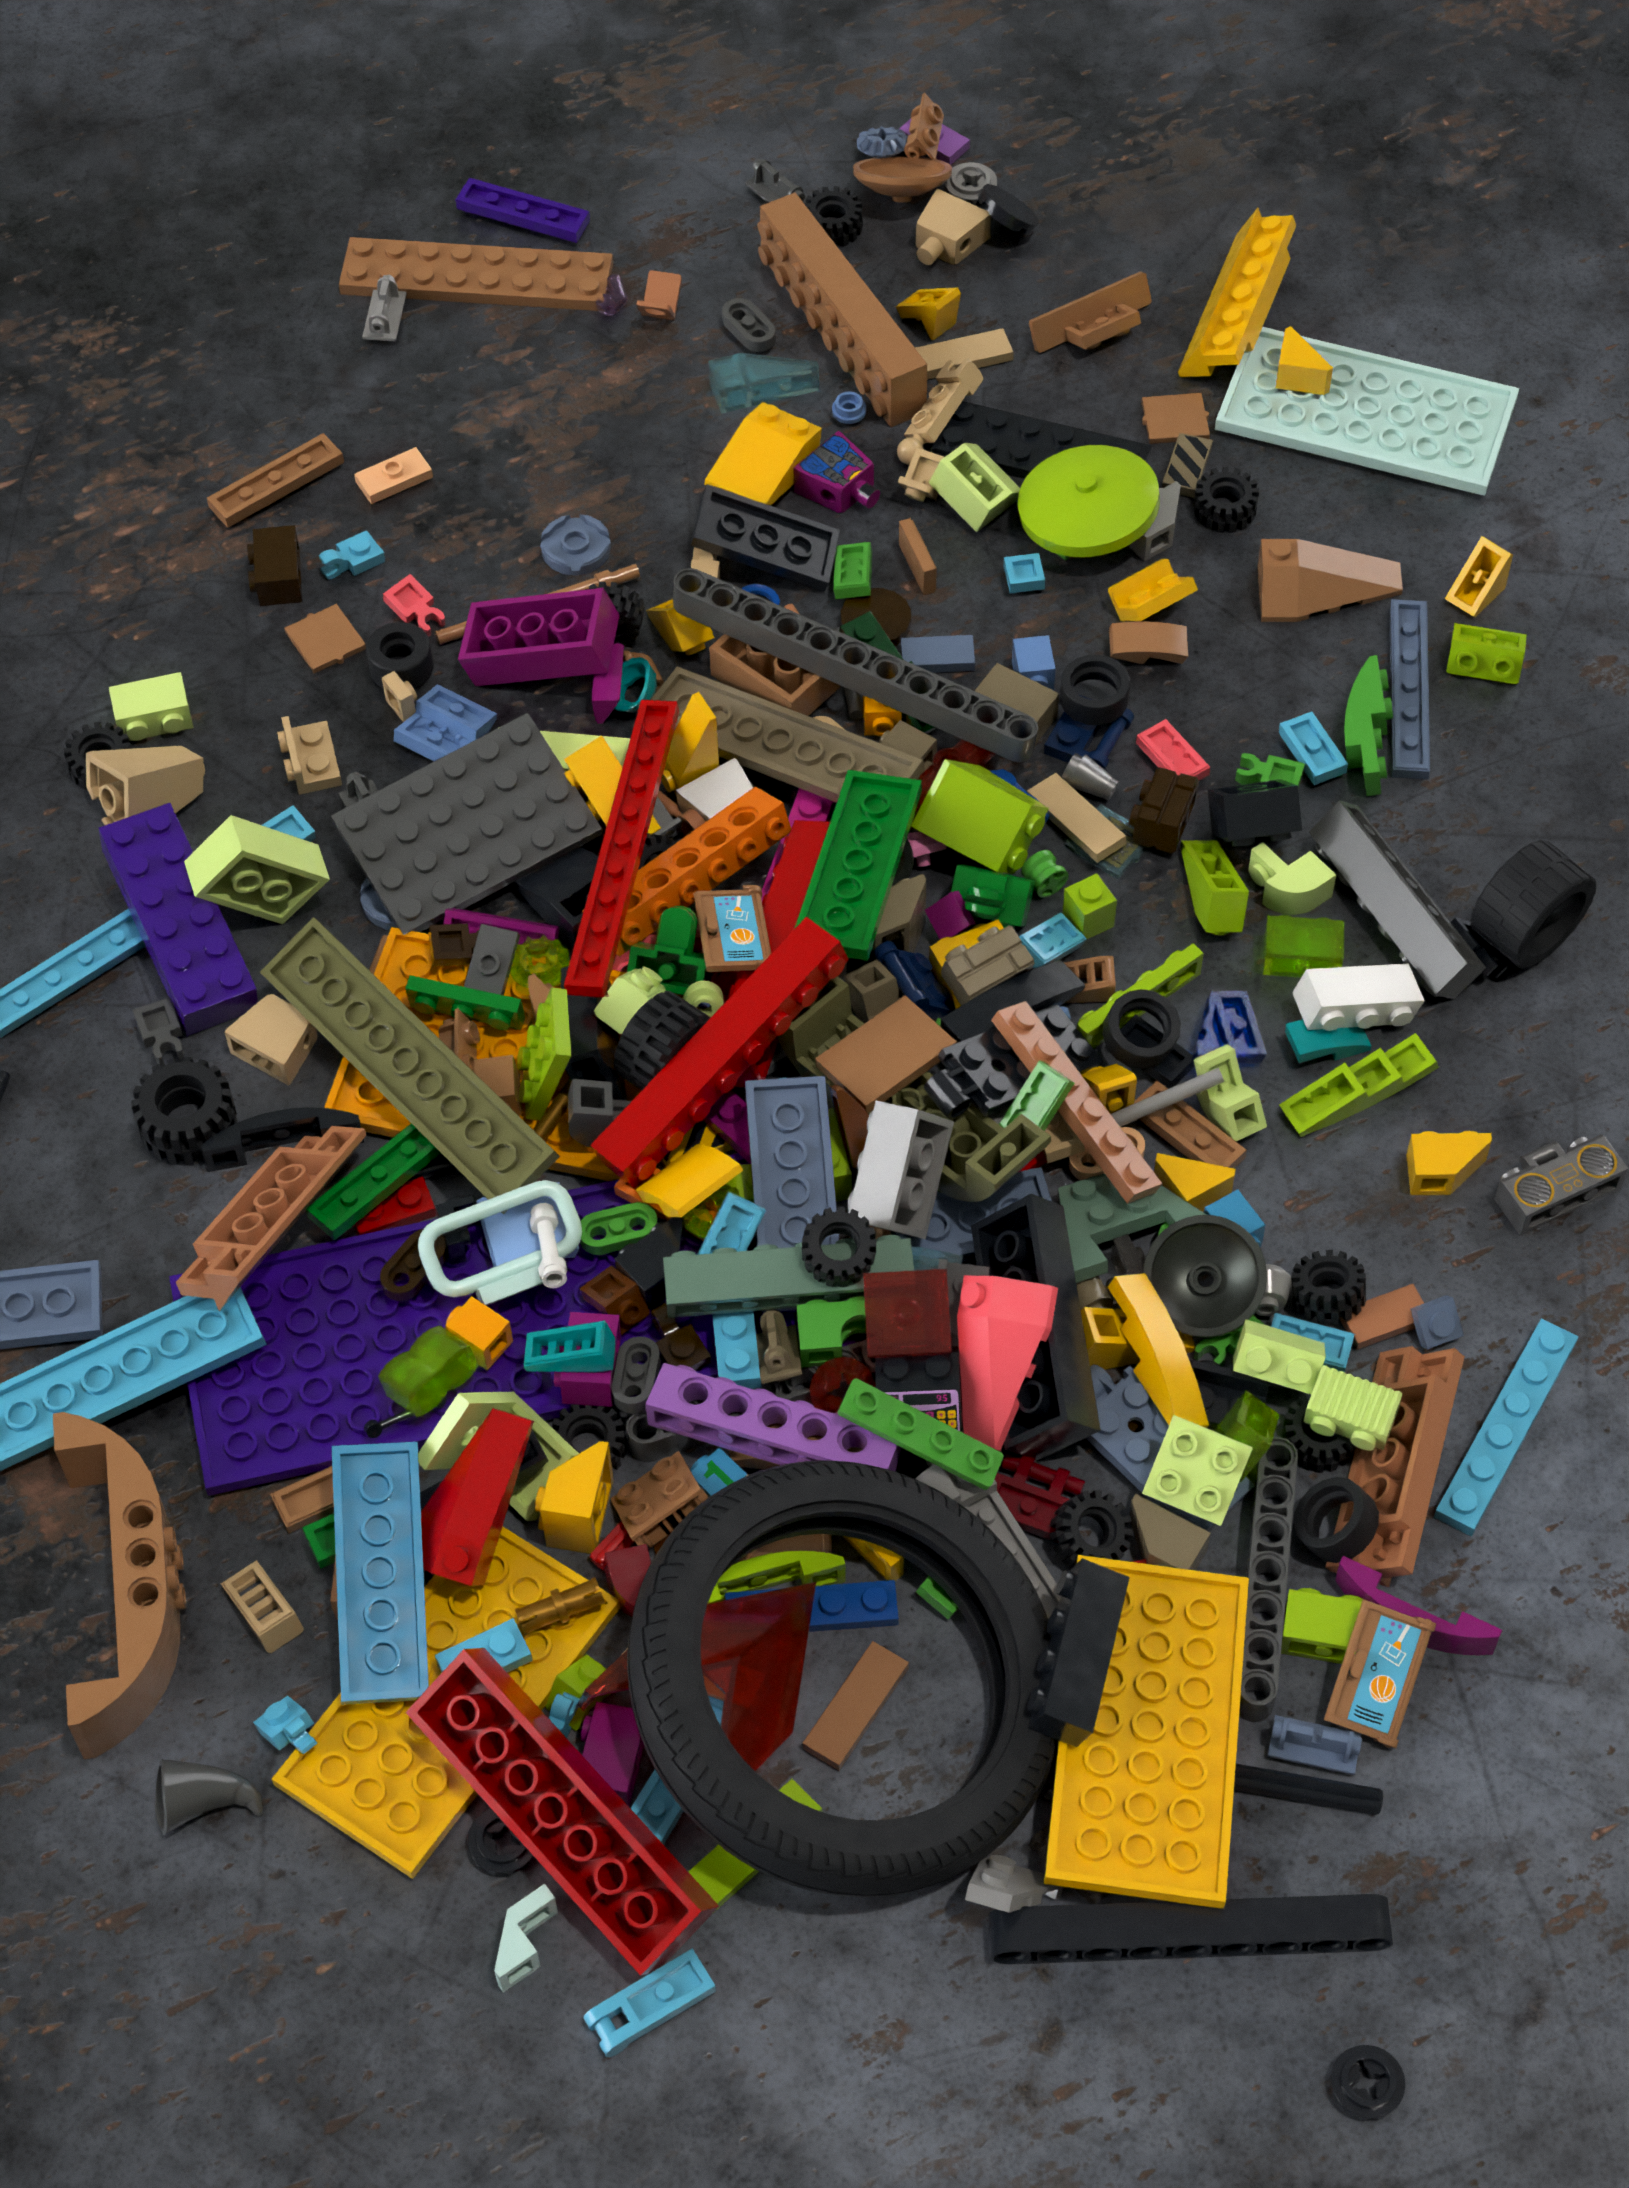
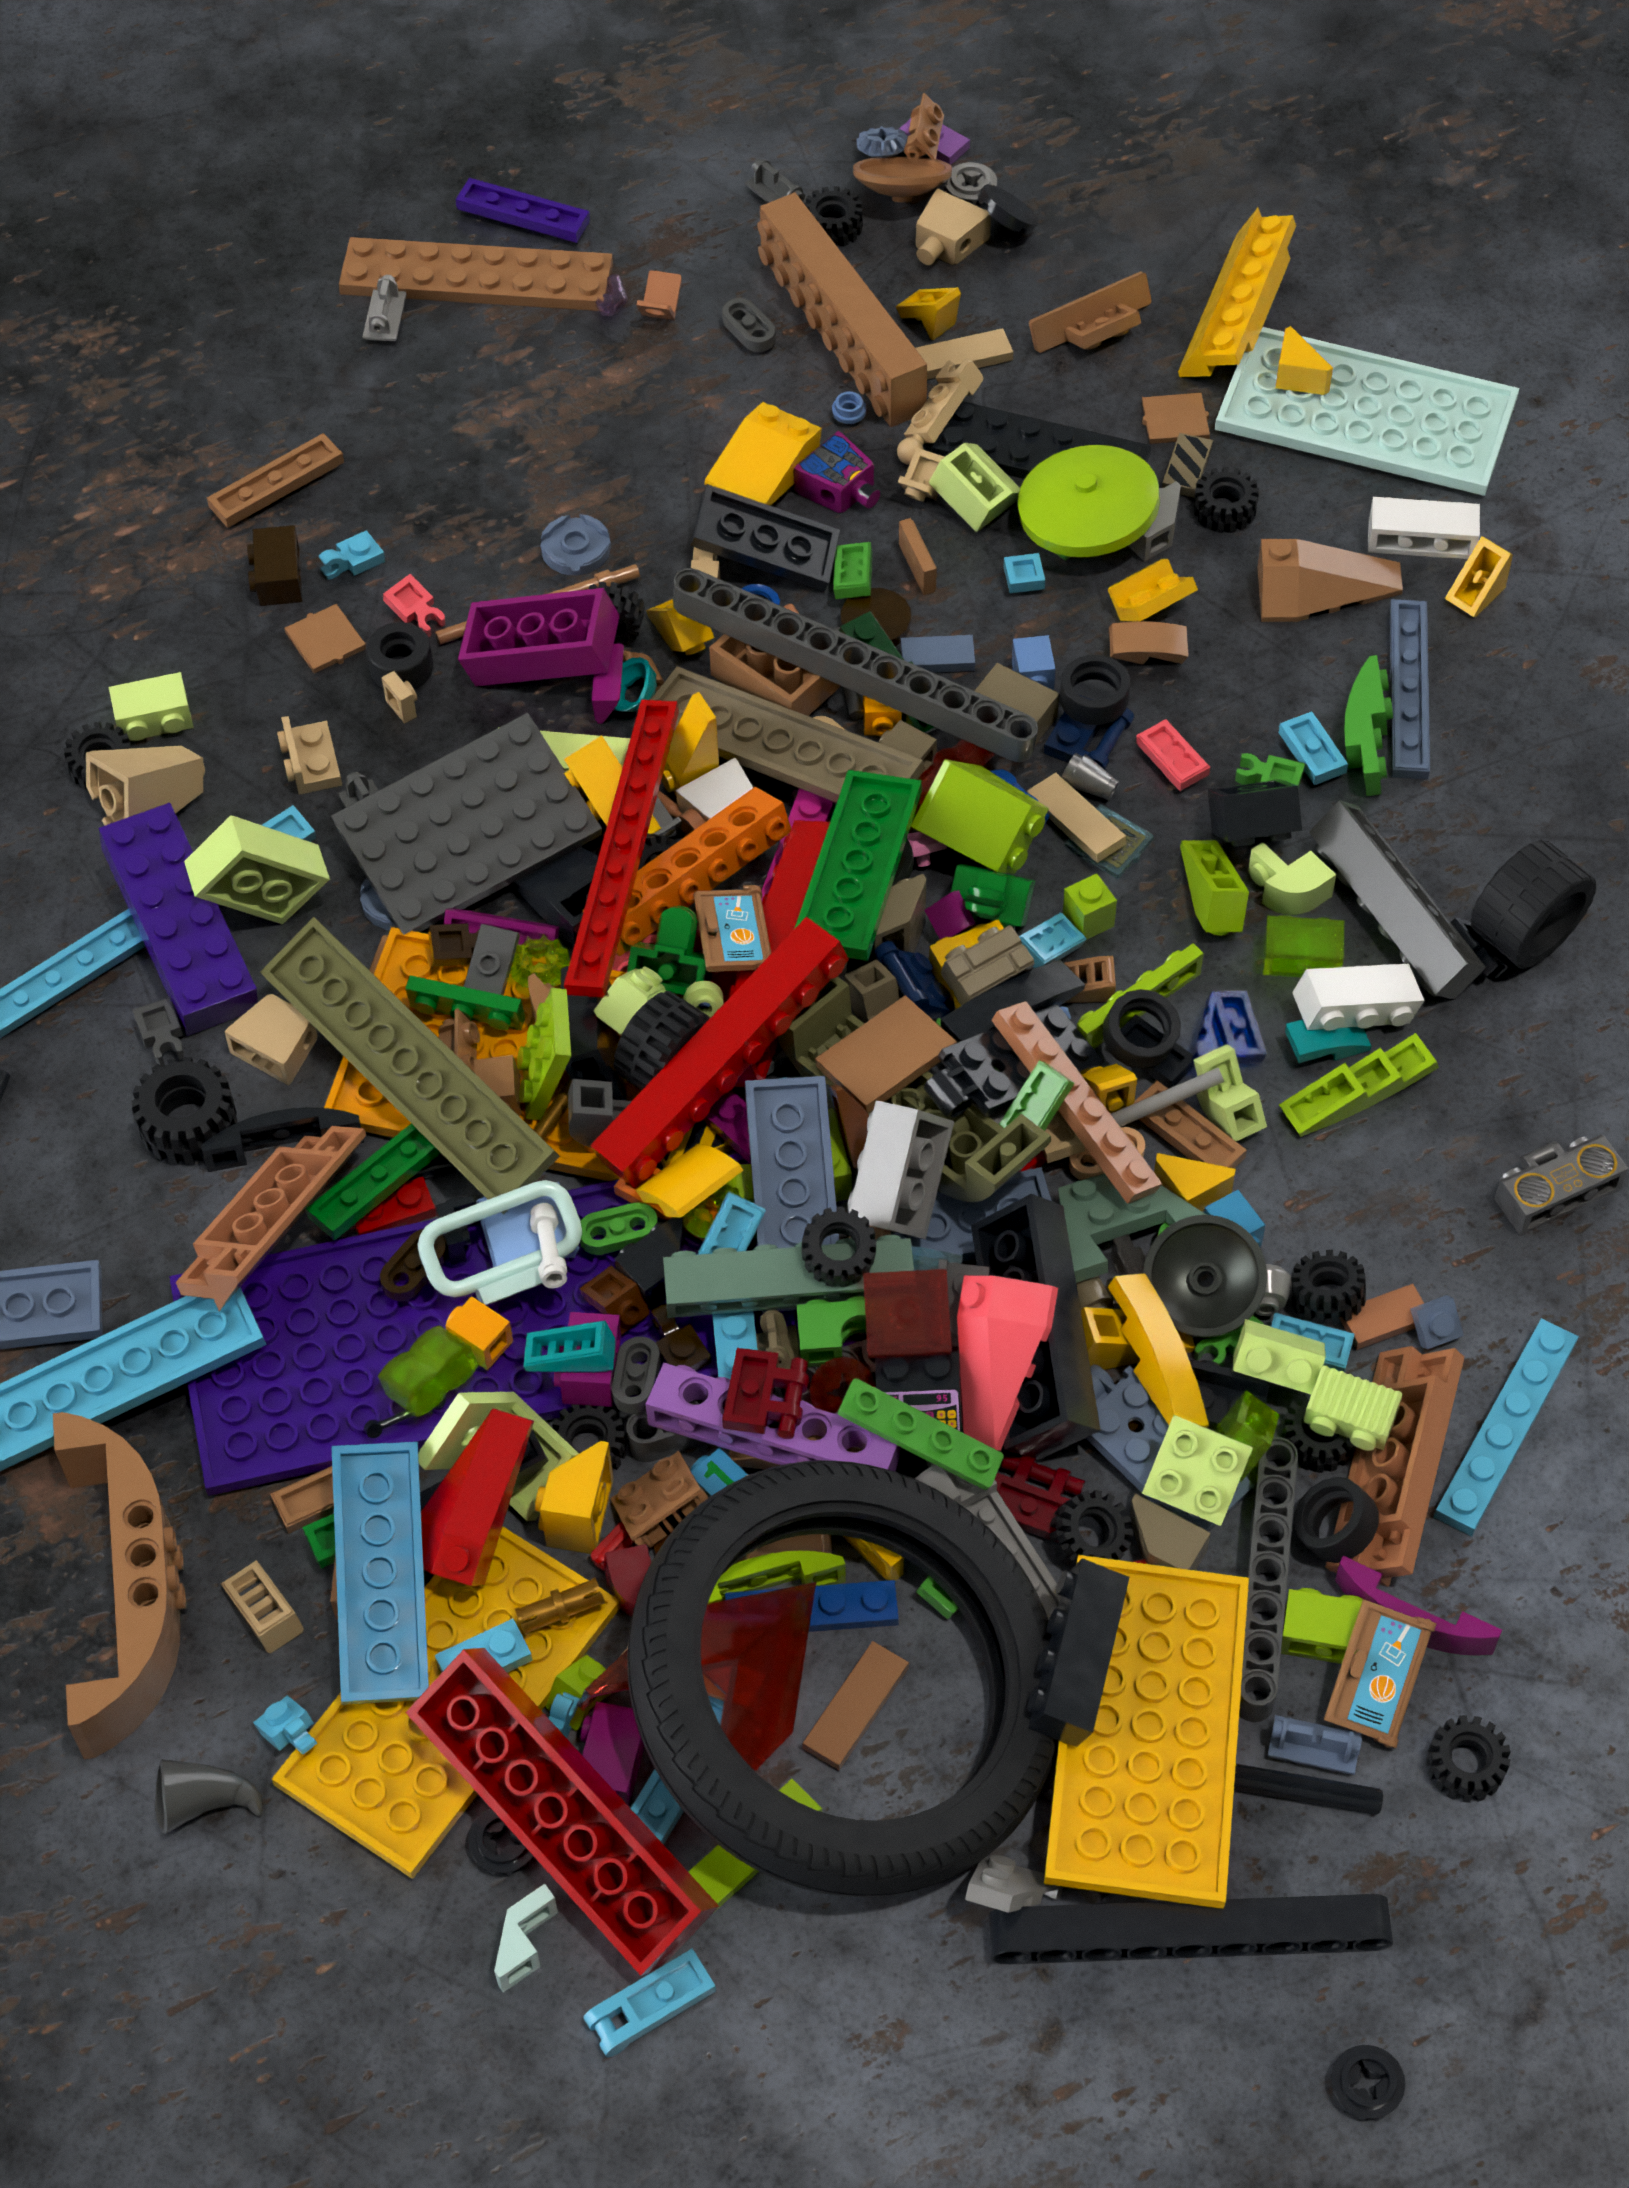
light nougat plate [354,447,433,504] -> none
medium blue slope [393,684,497,761] -> none
clear light blue slope [708,353,819,414] -> none
bright green wheel [1021,850,1069,898] -> none
dark brown brick [1129,767,1199,853] -> none
yellow slope [1406,1131,1492,1195] -> none
lime bracket [1446,623,1527,684] -> none
none -> dark red plate [722,1348,809,1439]
none -> white brick [1368,497,1480,559]
none -> black tyre [1426,1715,1511,1803]

